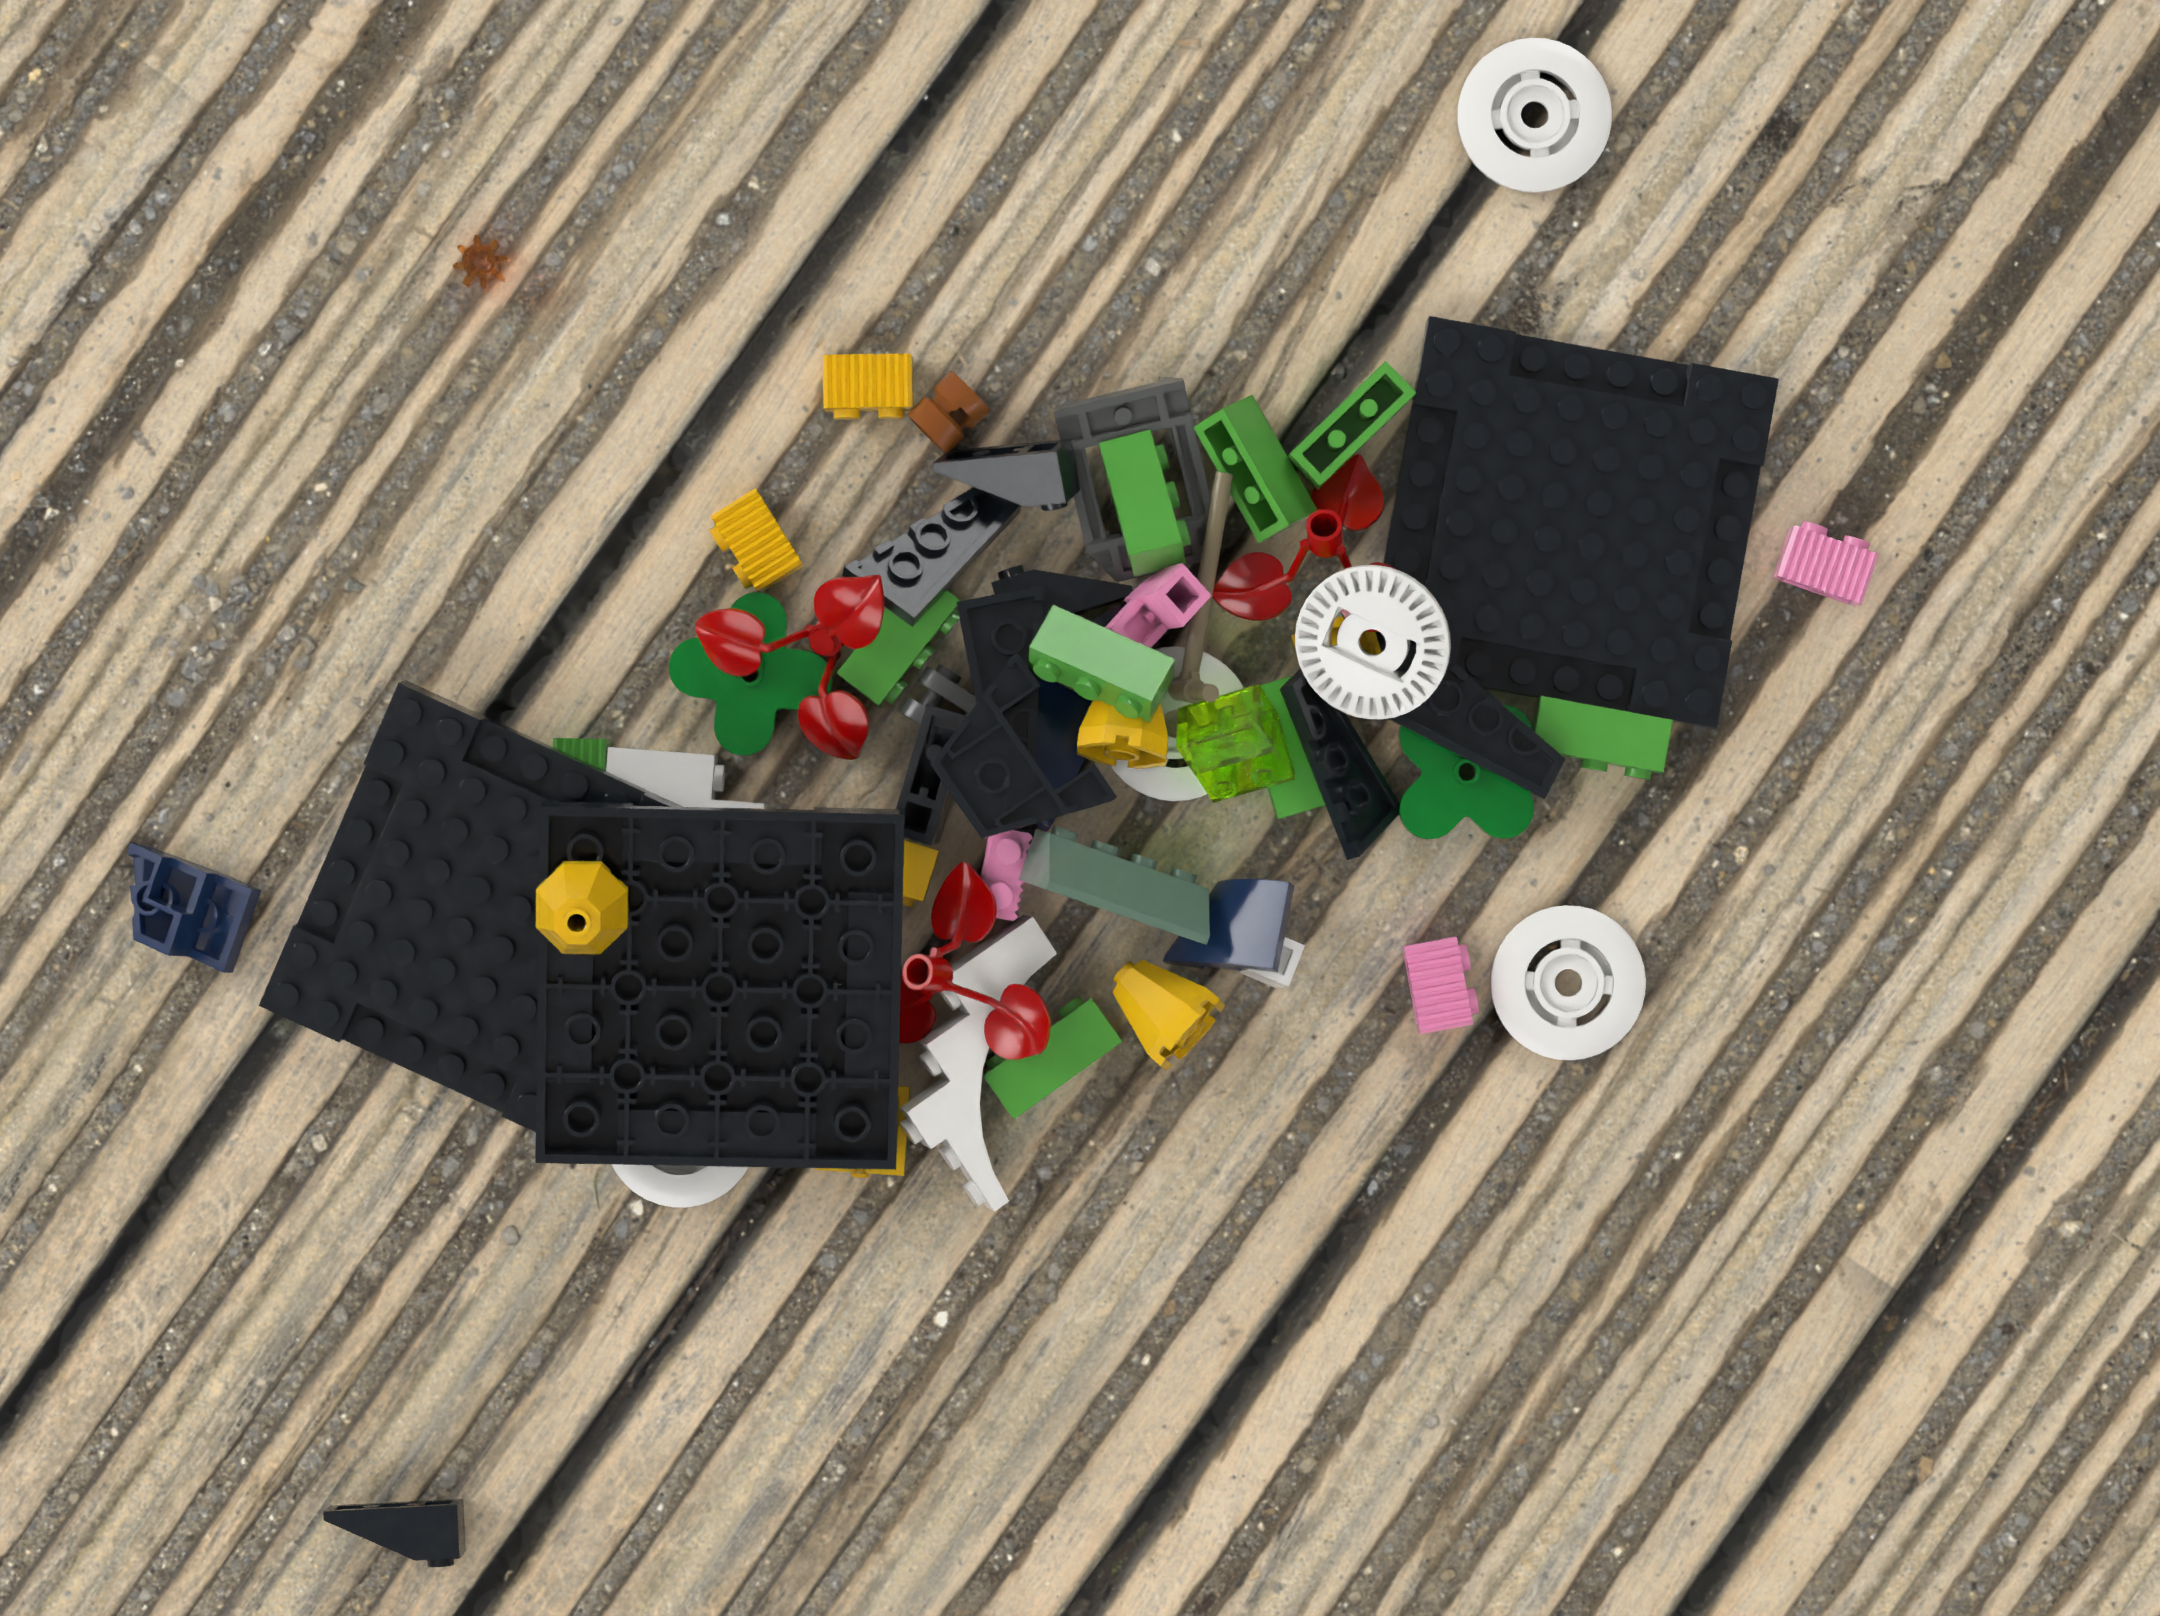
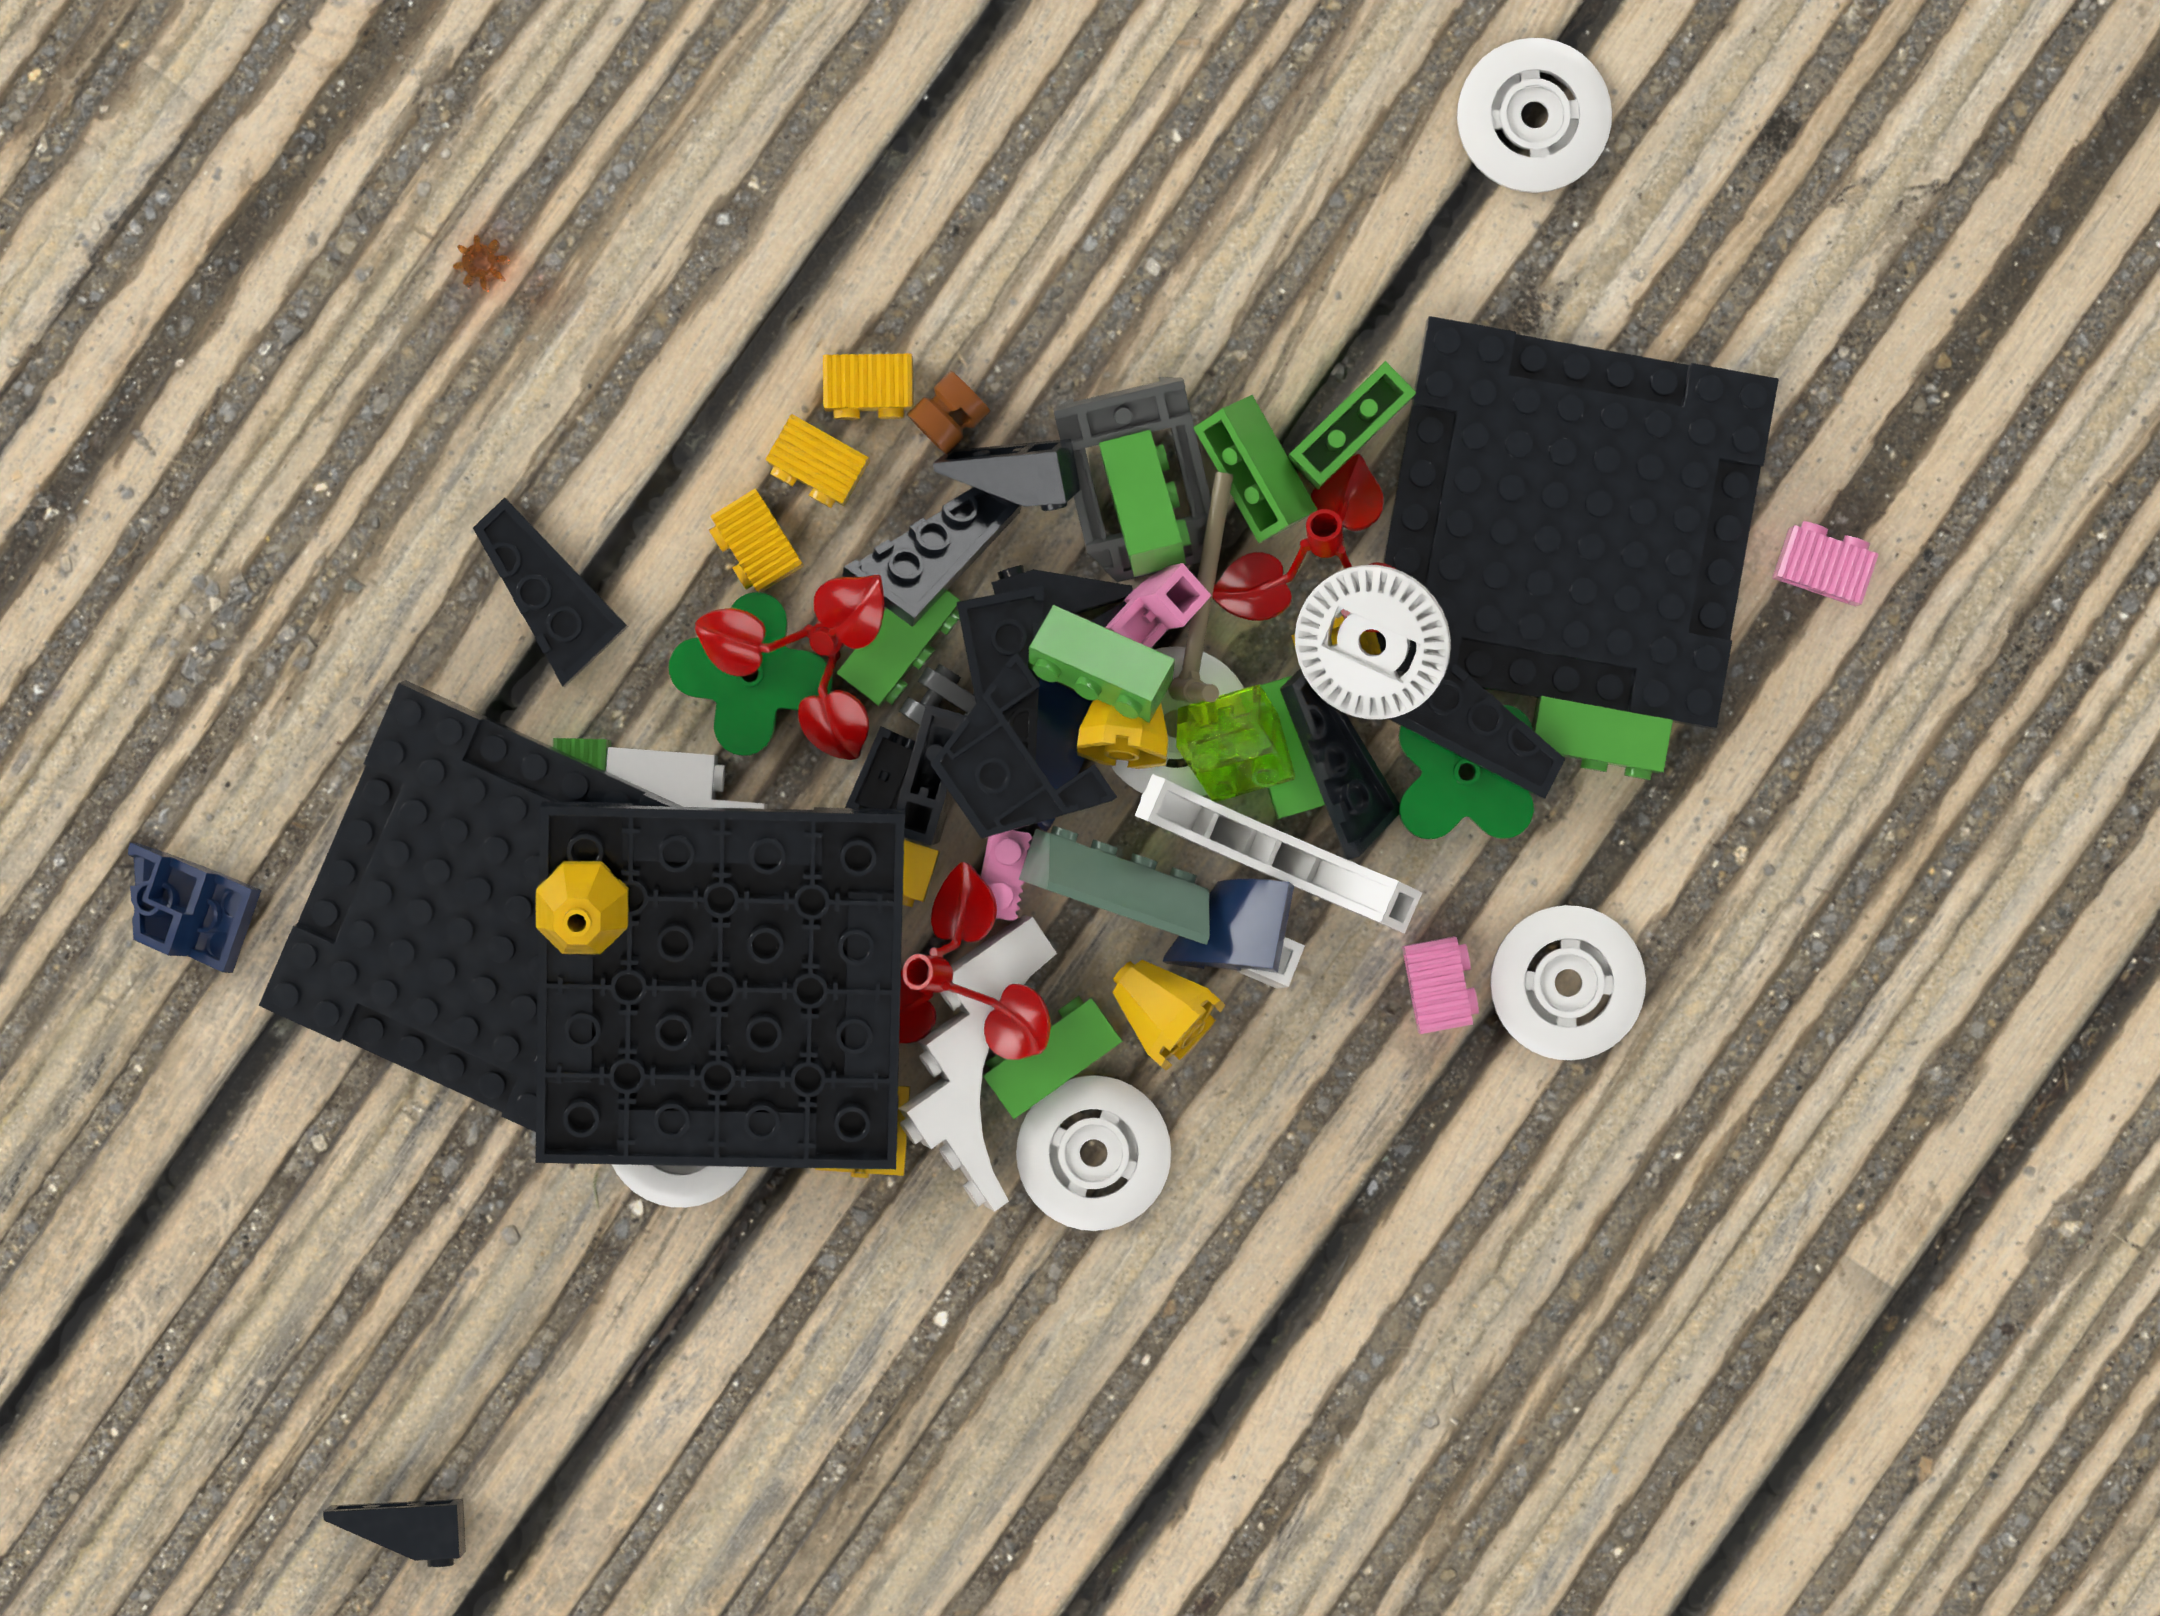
none -> black wing [473,497,628,687]
none -> yellow brick [765,414,870,508]
none -> black hinge [845,726,916,809]
none -> white piece [1016,1075,1171,1231]
none -> white arch [1135,774,1422,934]

